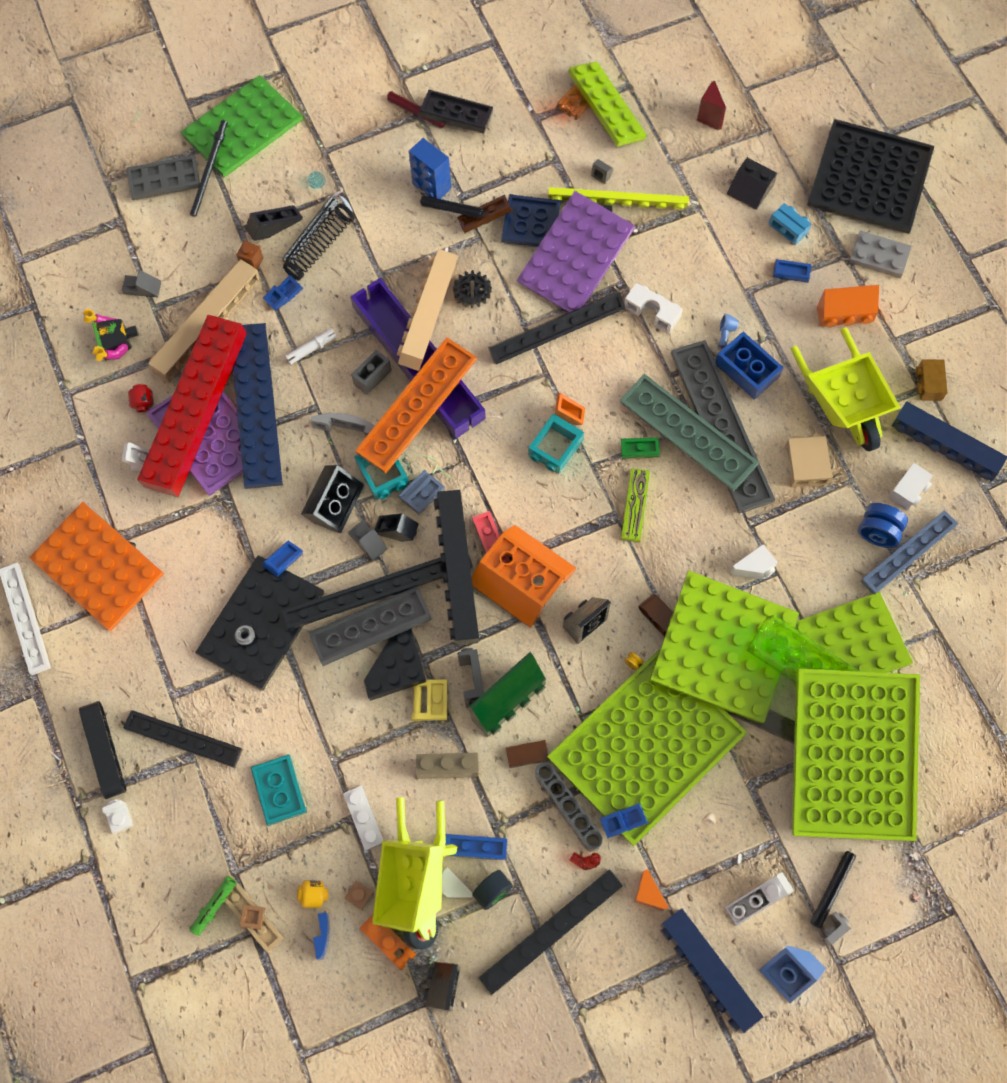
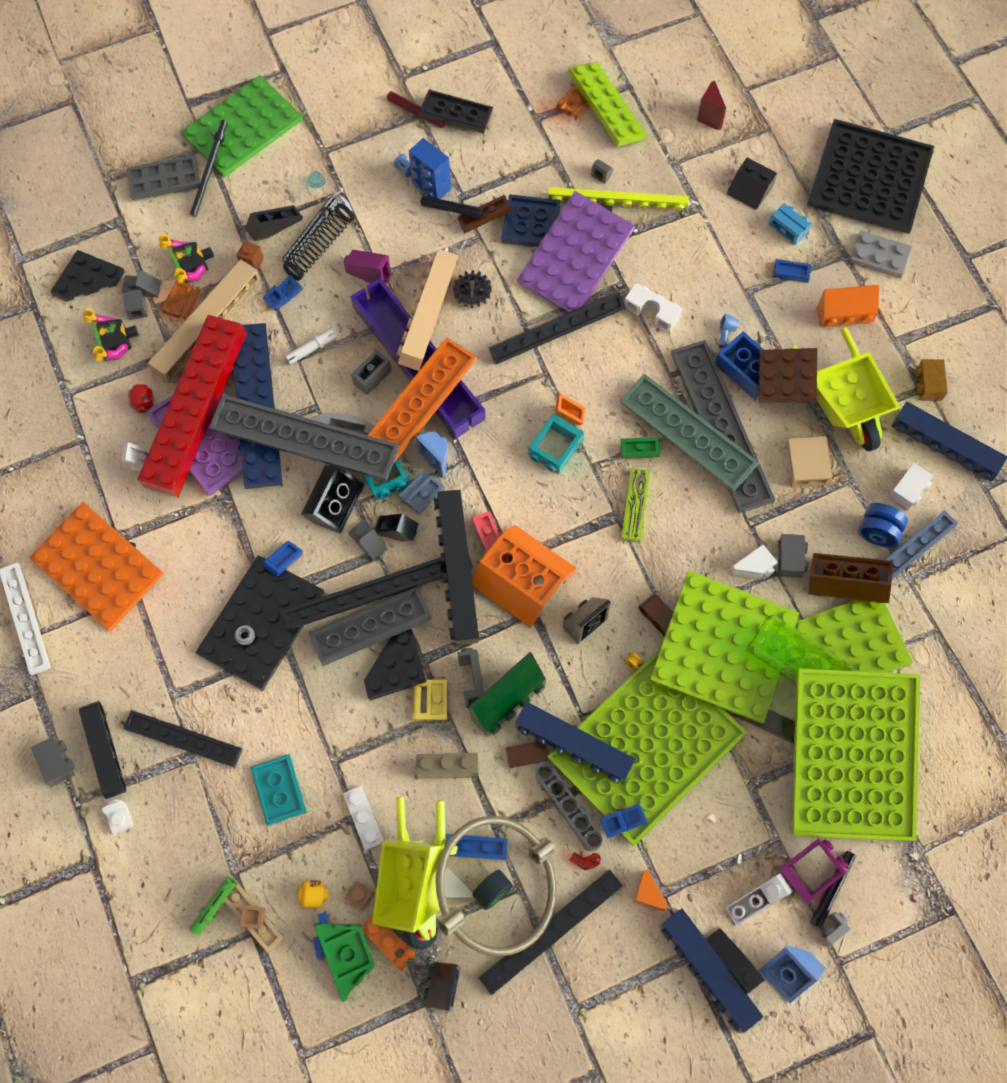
none -> dark grey brick [31,736,75,787]
none -> black plate [50,250,125,302]
none -> dark grey brick [123,289,148,320]
none -> torso [158,234,214,284]
none -> clear orange plate [161,280,201,320]
none -> dark grey plate [209,394,400,481]
none -> green wing [313,923,375,1002]
none -> magenta slope [343,249,392,284]
none -> medium blue bush [394,154,411,177]
none -> medium blue slope [416,431,448,478]
none -> dark tan piece [435,816,556,956]
none -> dark blue brick [515,701,635,784]
none -> black slope [706,928,765,994]
none -> reddish brown plate [759,348,817,403]
none -> dark grey brick [778,534,808,578]
none -> magenta window [779,836,848,904]
none -> reddish brown slope [808,553,893,604]

